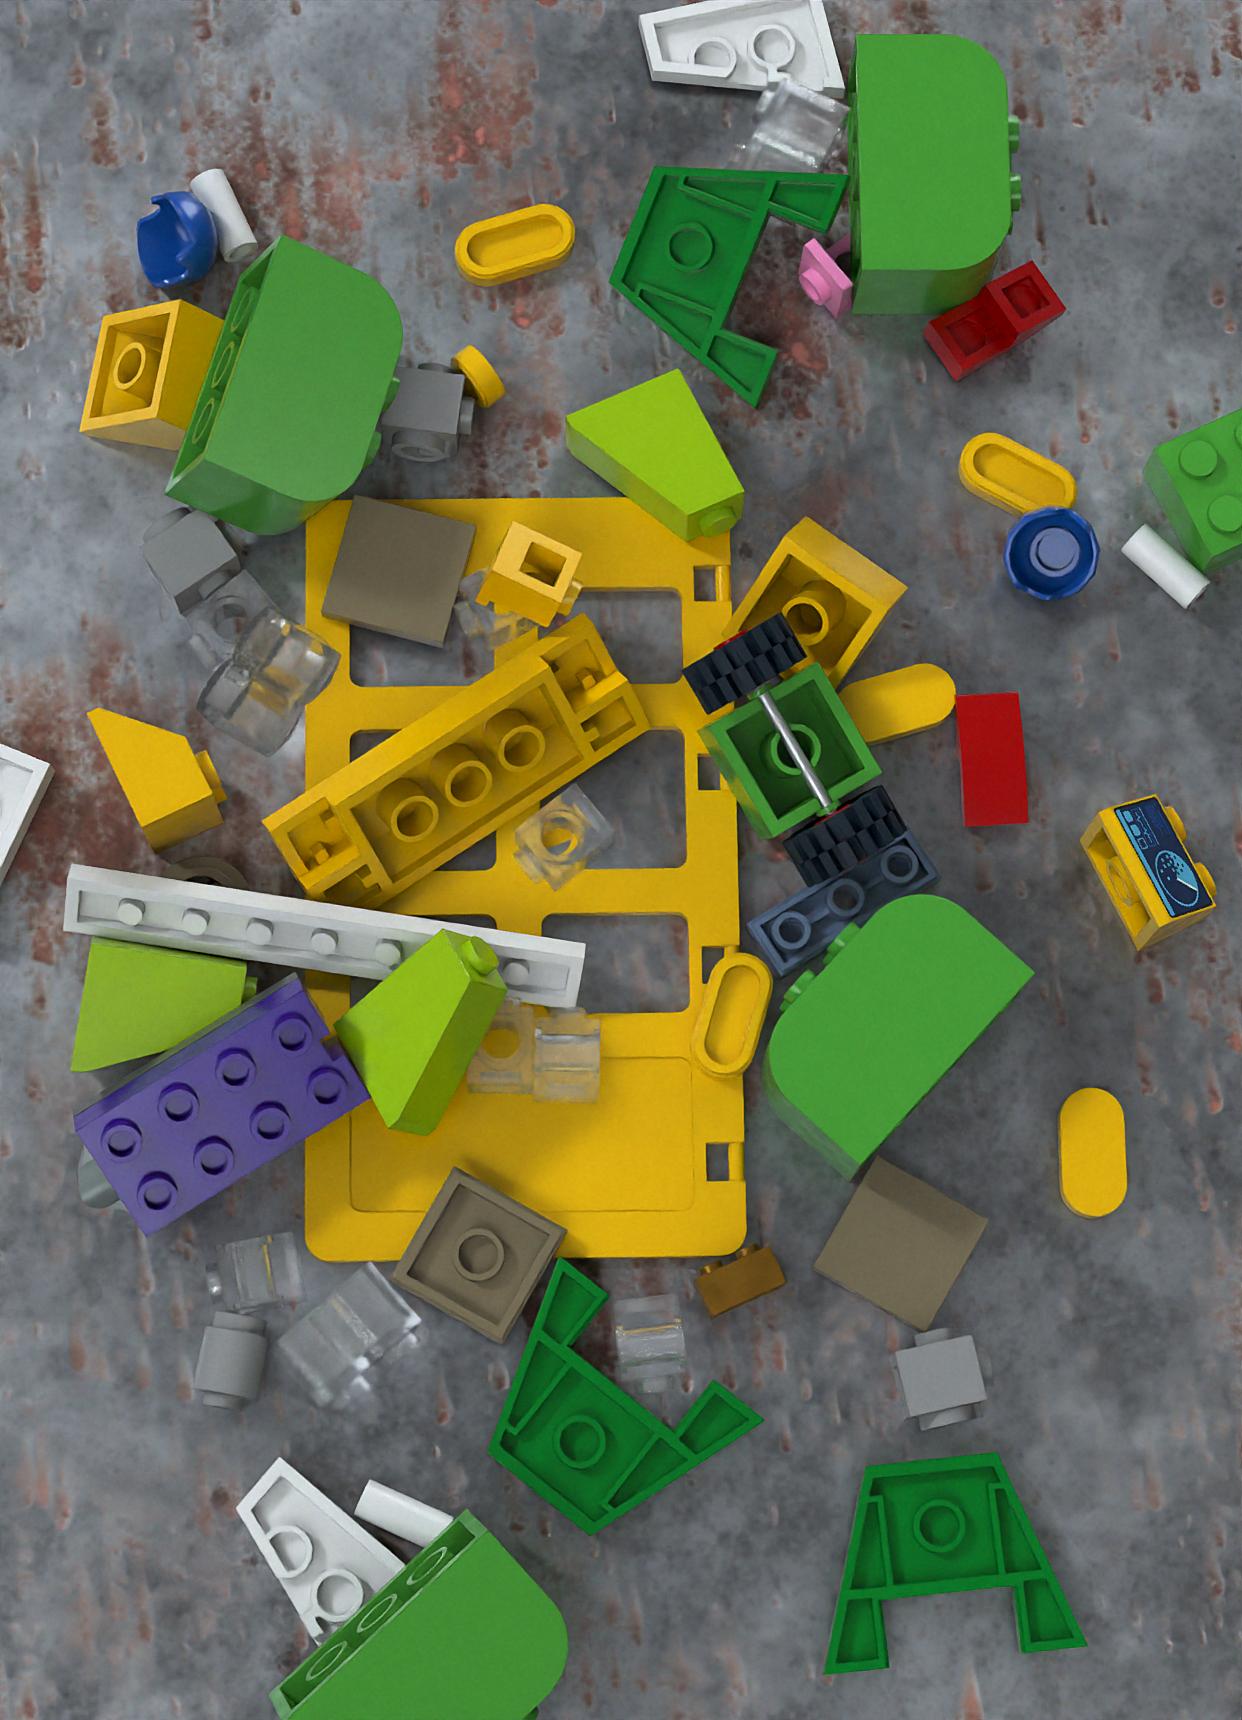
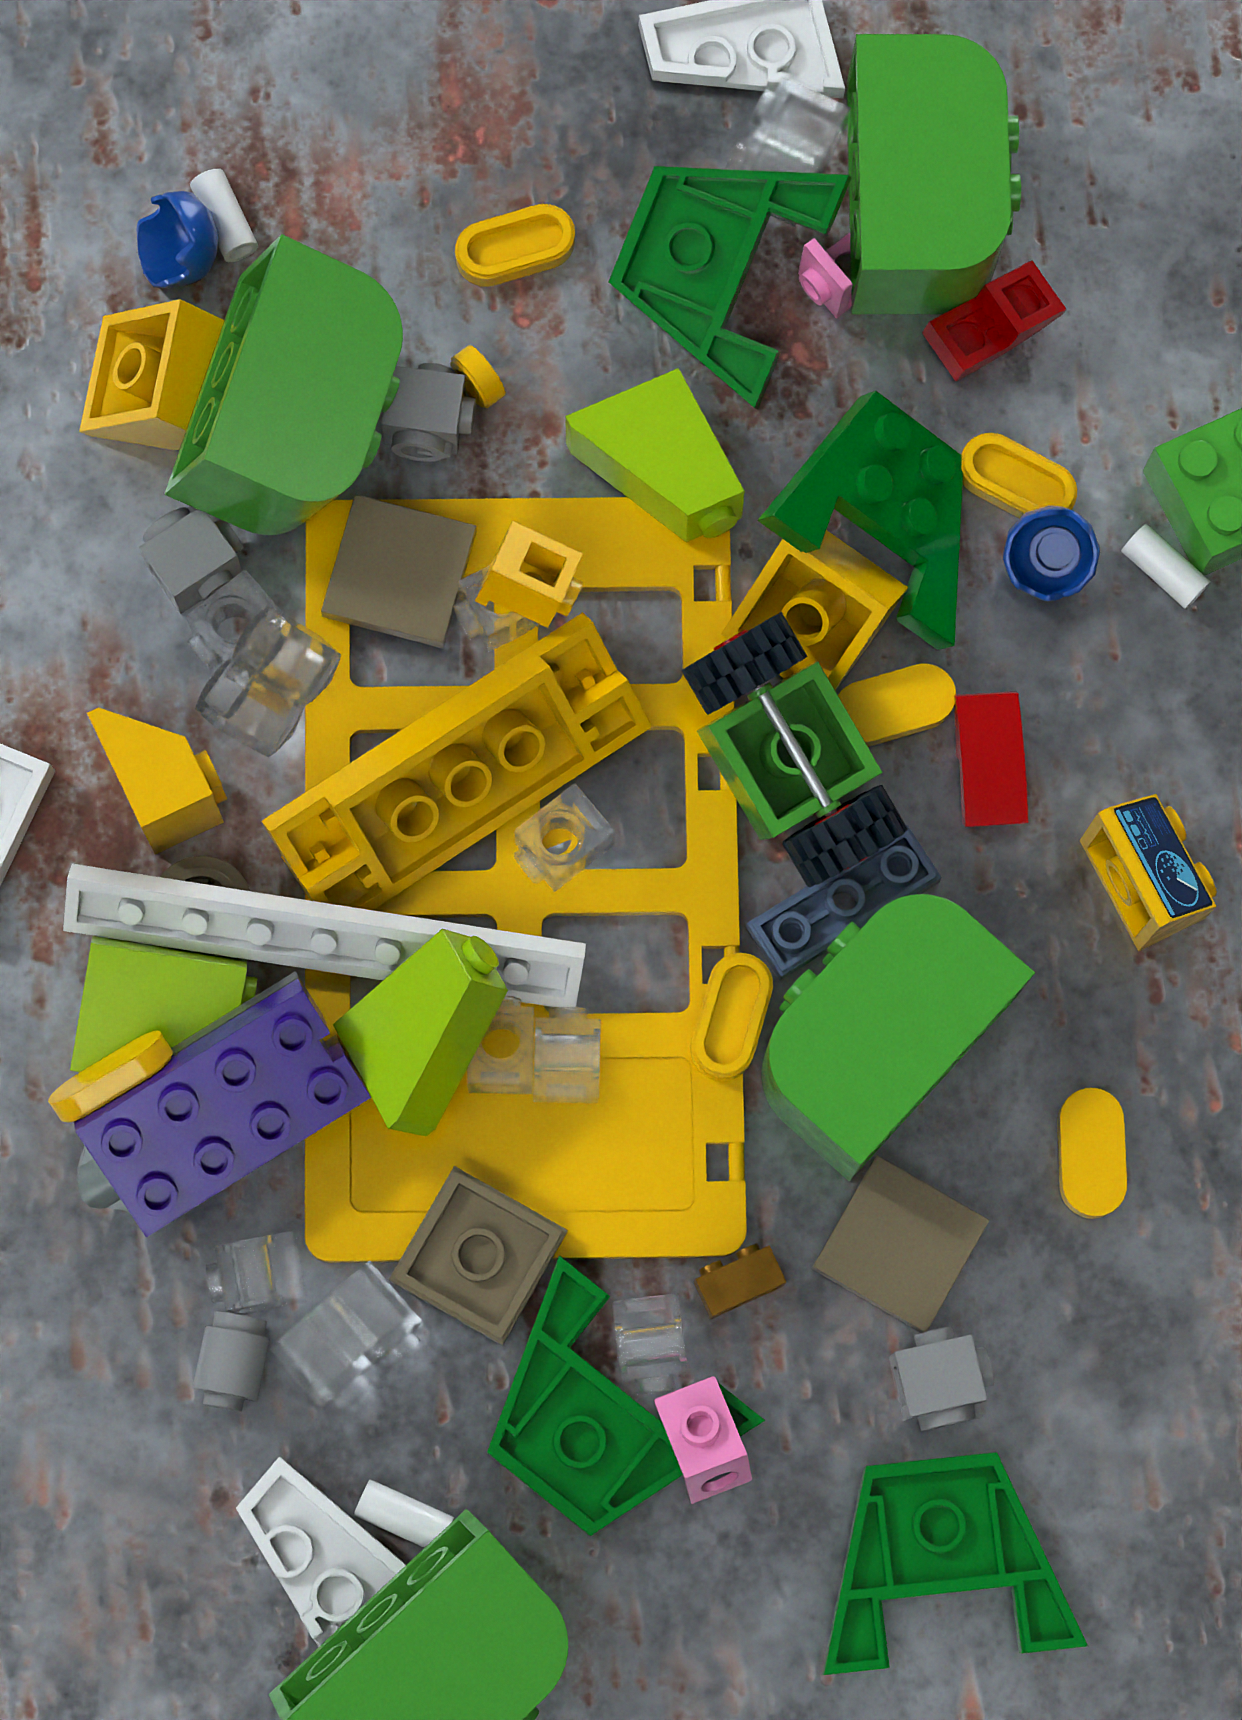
none -> yellow tile [48,1031,173,1123]
none -> bright pink bracket [654,1376,752,1504]
none -> green wing [757,391,963,650]

